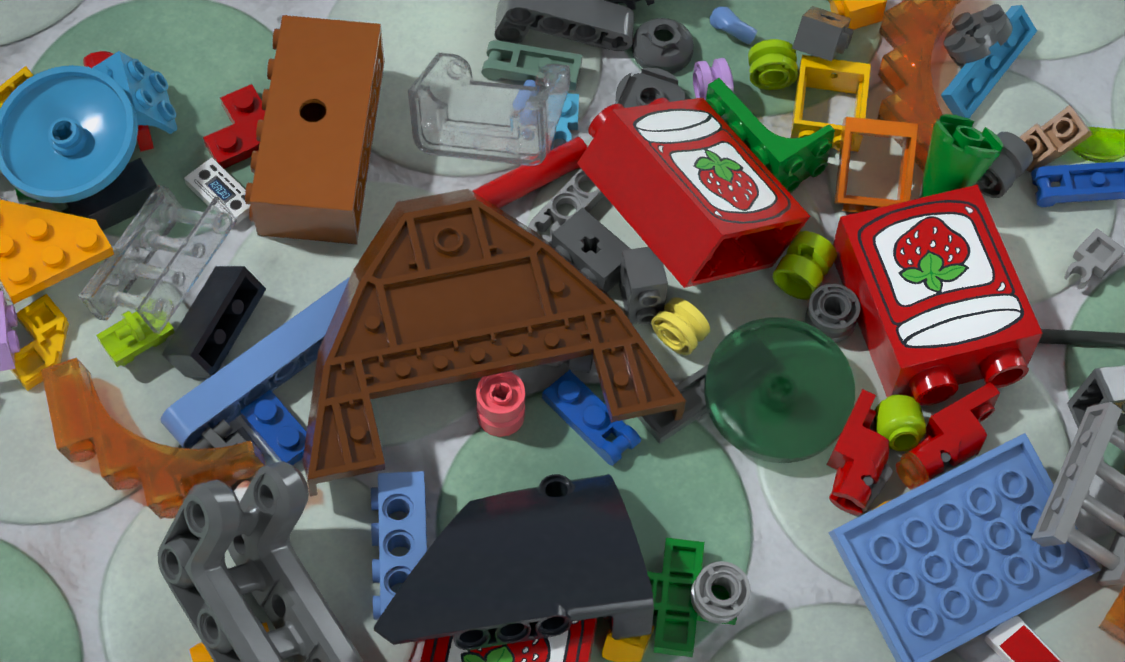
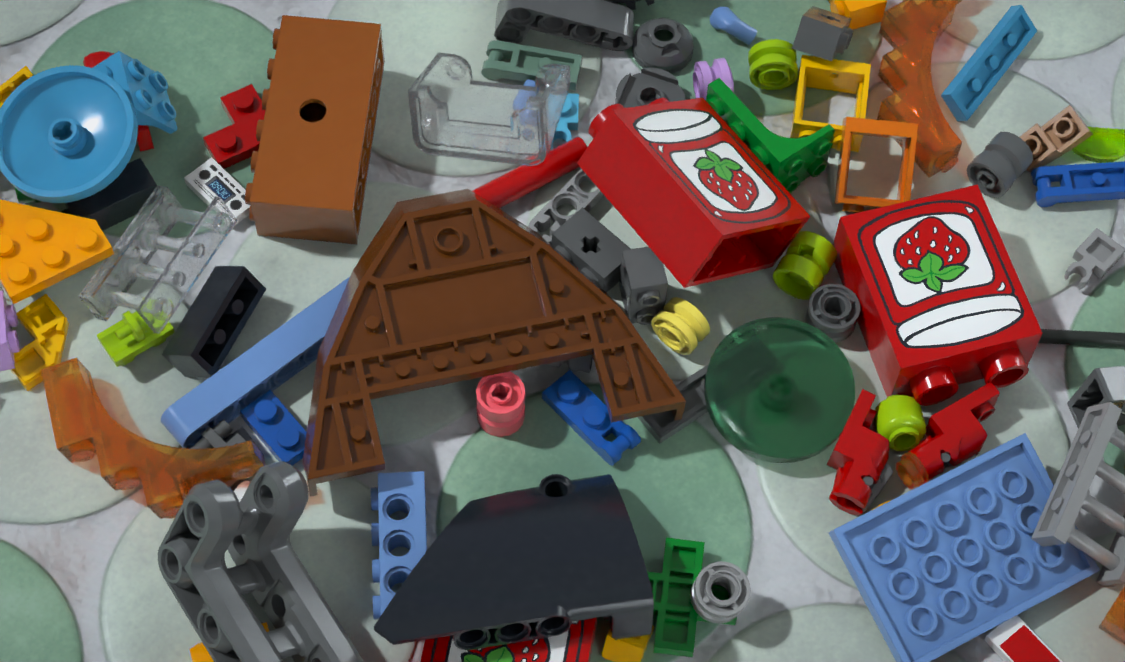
green cone [919,114,1003,198] -> none
dark grey plate [943,4,1013,63] -> none

